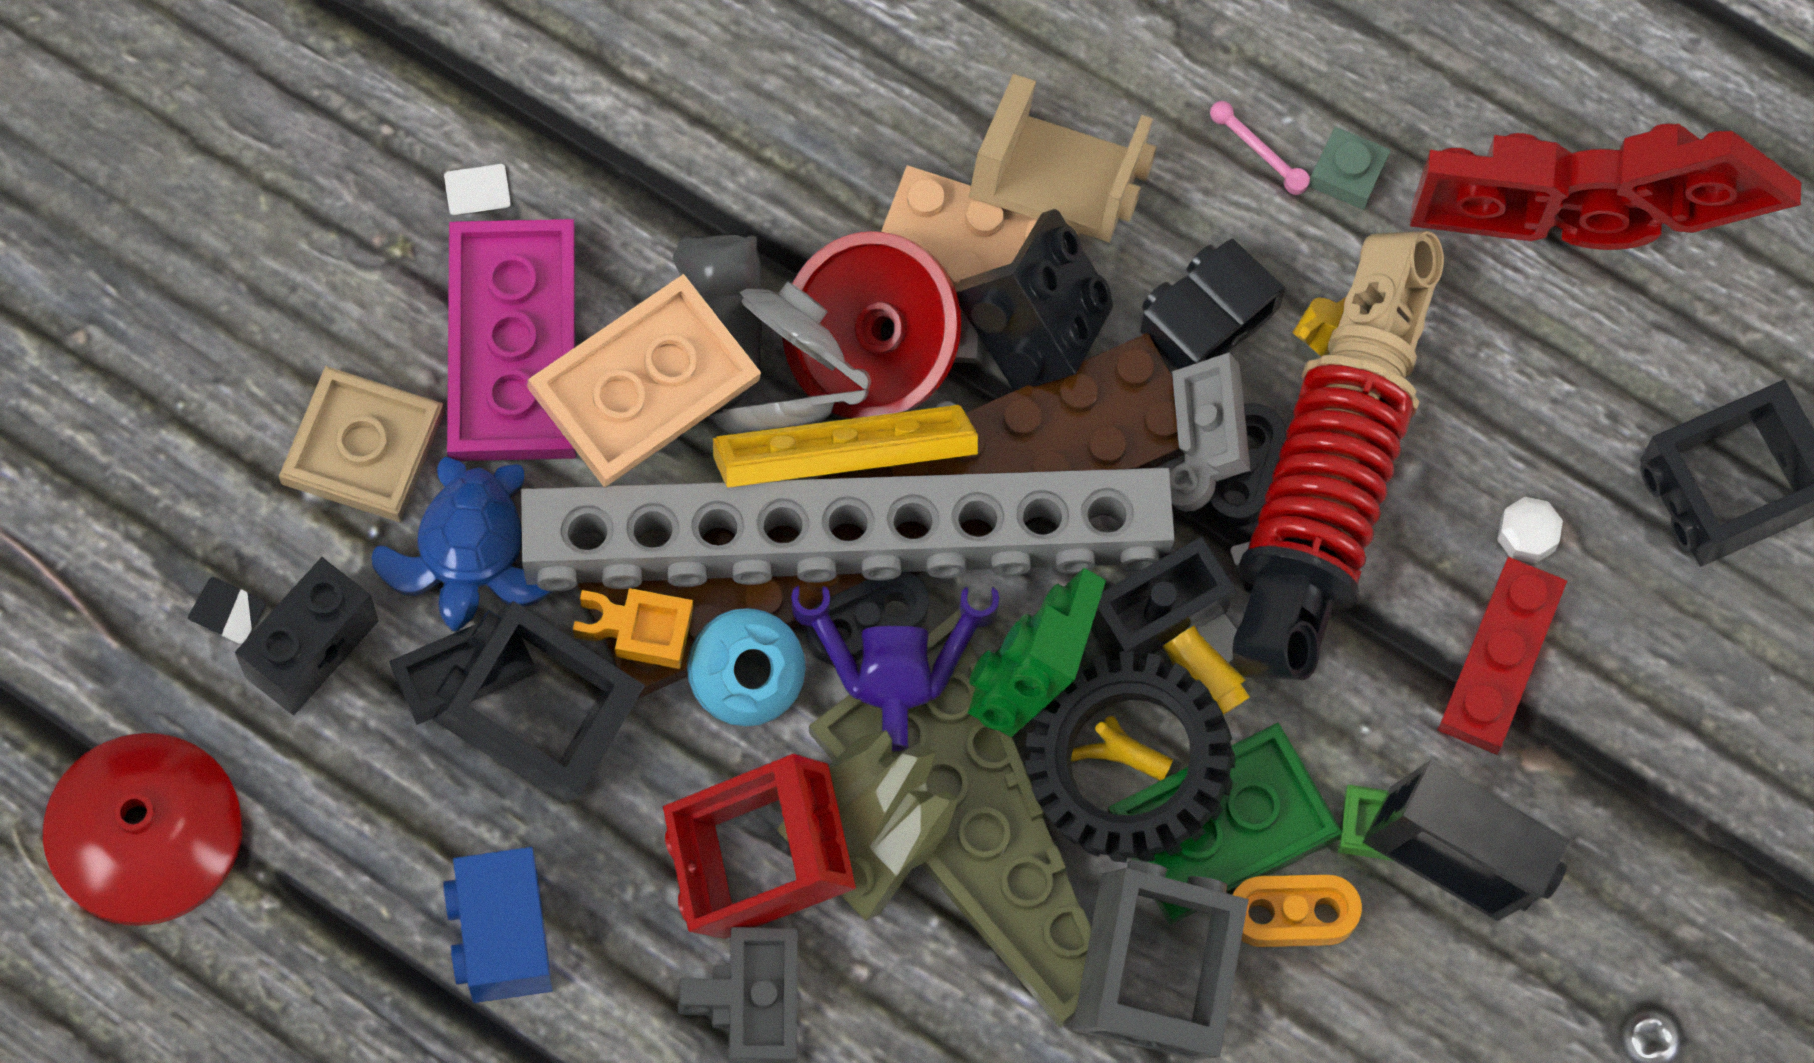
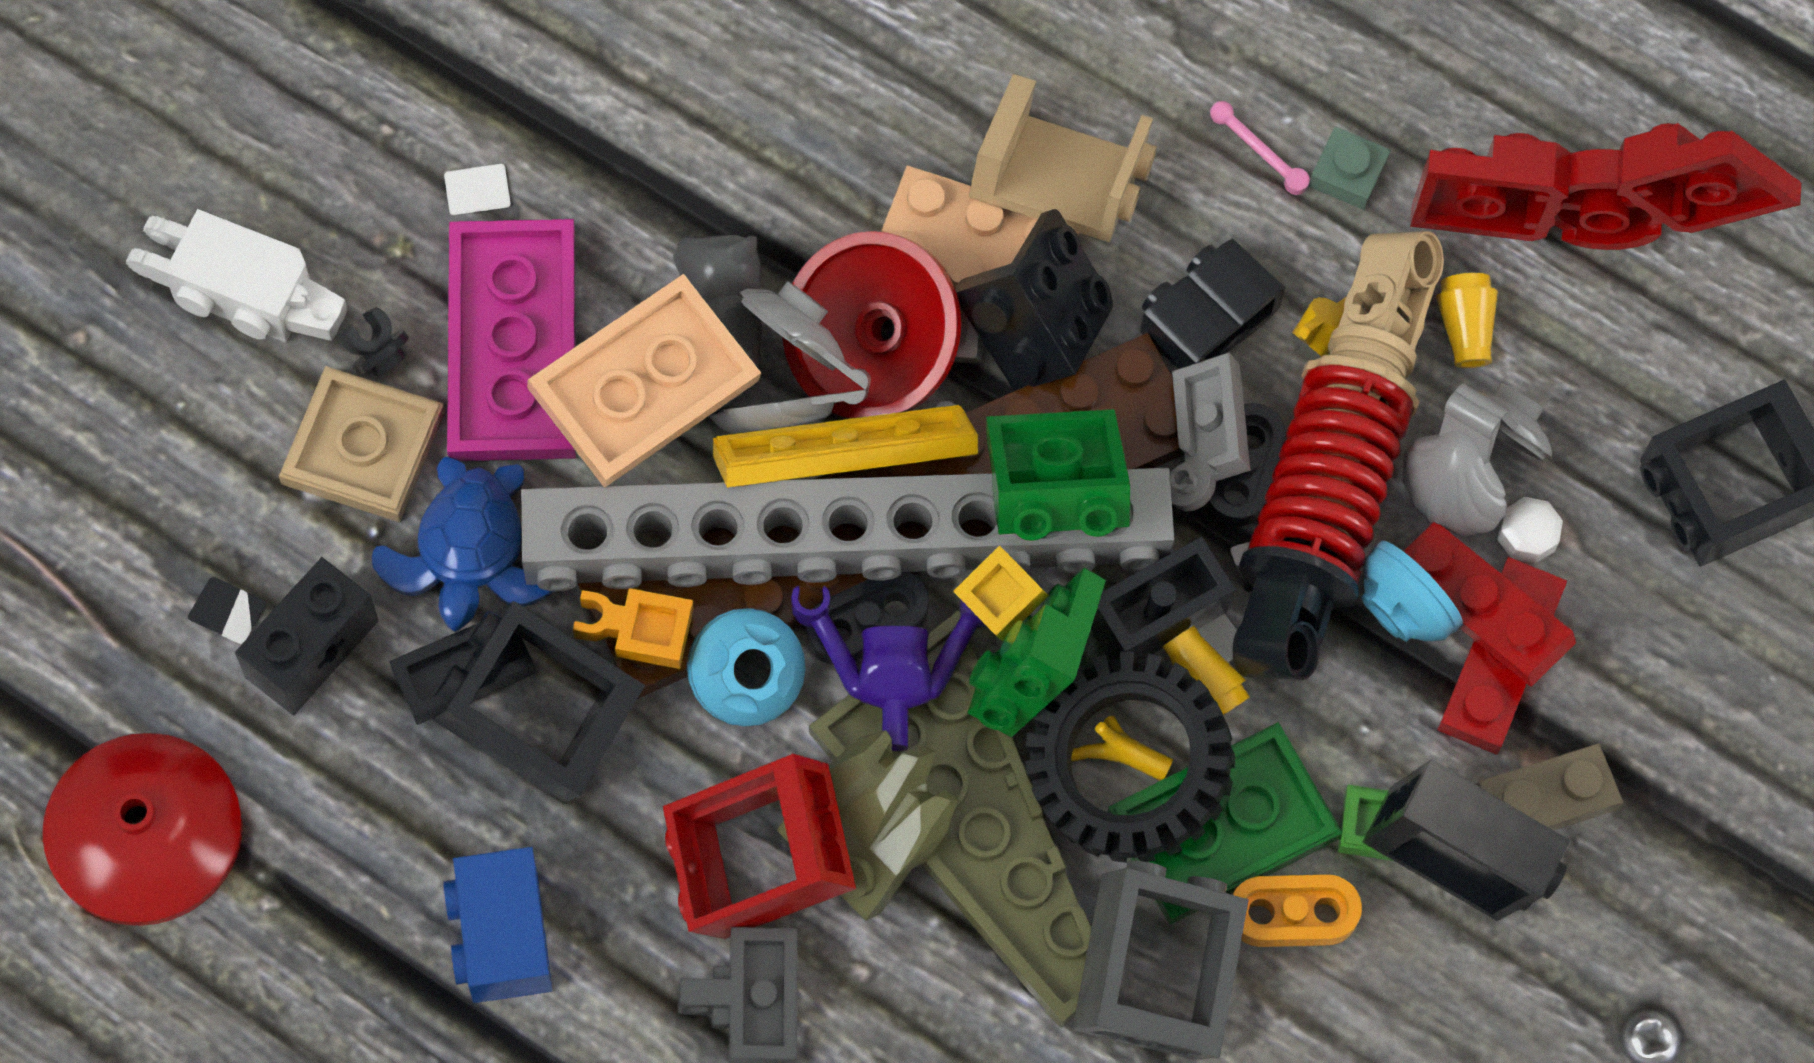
none -> white hinge [126,209,348,342]
none -> black plate [339,307,409,377]
none -> yellow plate [953,545,1049,641]
none -> green plate [986,409,1130,541]
none -> medium azure piece [1361,540,1463,642]
none -> light grey animal [1403,383,1553,537]
none -> red plate [1404,522,1577,687]
none -> yellow cone [1436,273,1498,368]
none -> dark tan plate [1477,743,1623,831]

